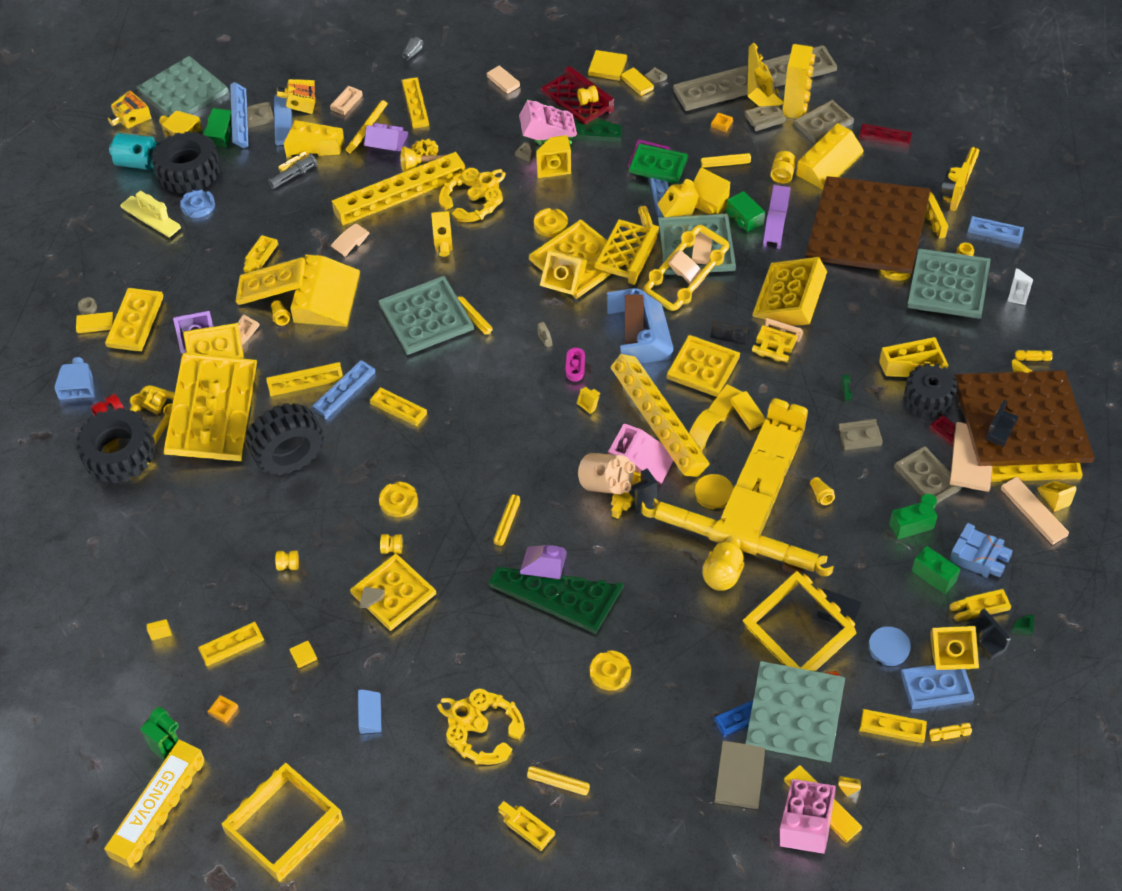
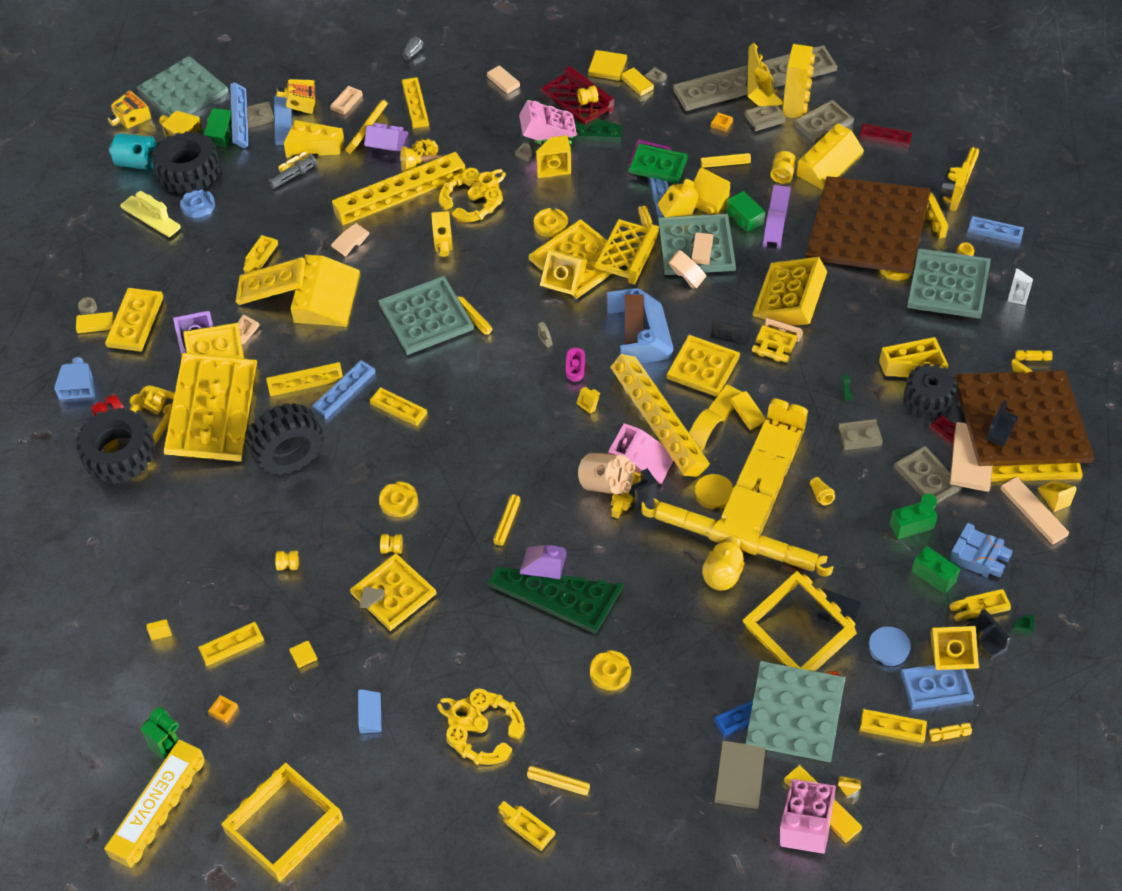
yellow cone [271,301,290,326] -> none
yellow bar [643,225,729,311] -> none

